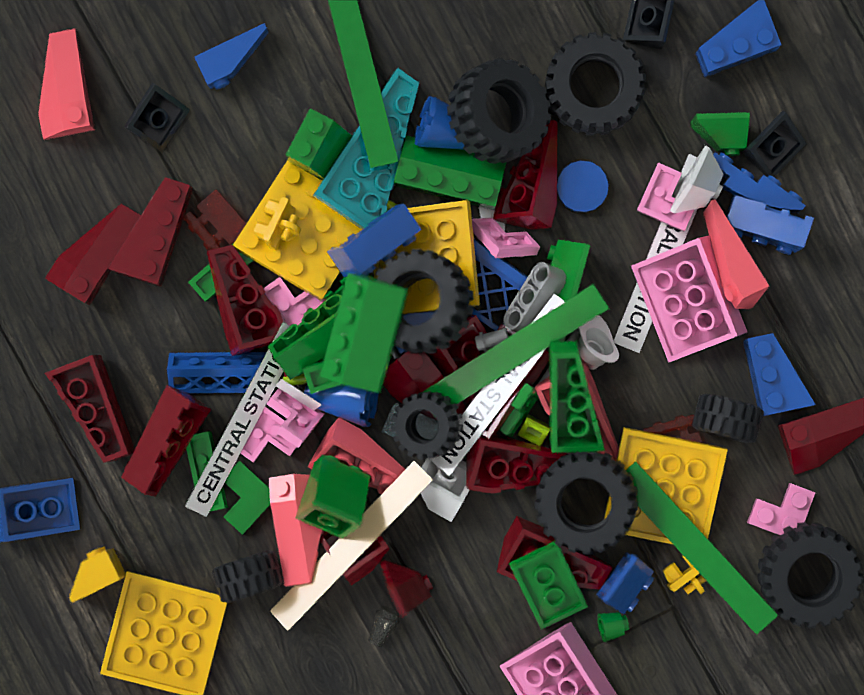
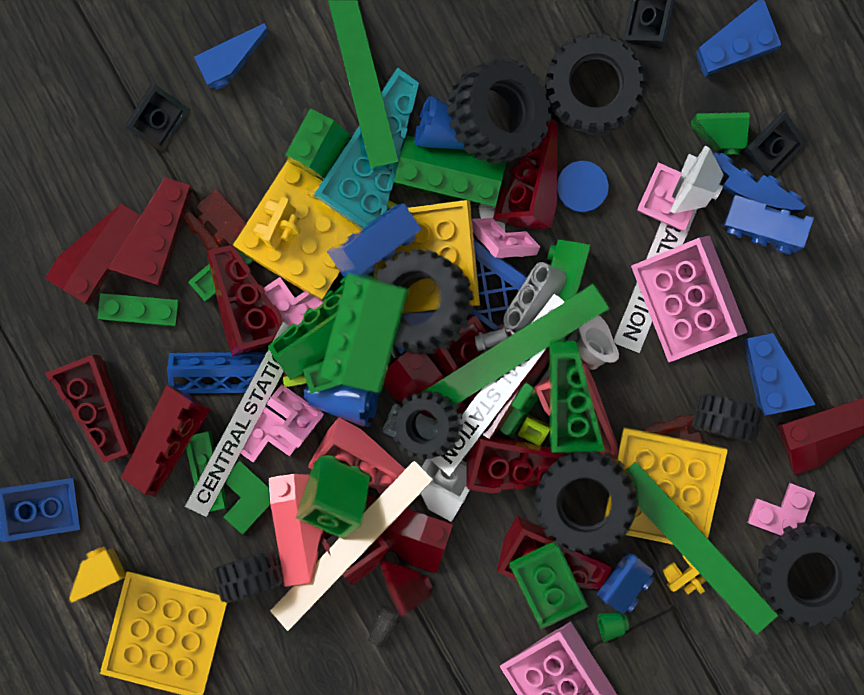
coral wedge [39,29,95,140] -> none
white sticker [275,379,321,411] -> none
coral wedge [703,199,769,309] -> none
none -> green plate [98,293,179,327]
none -> dark red wedge [364,495,453,573]

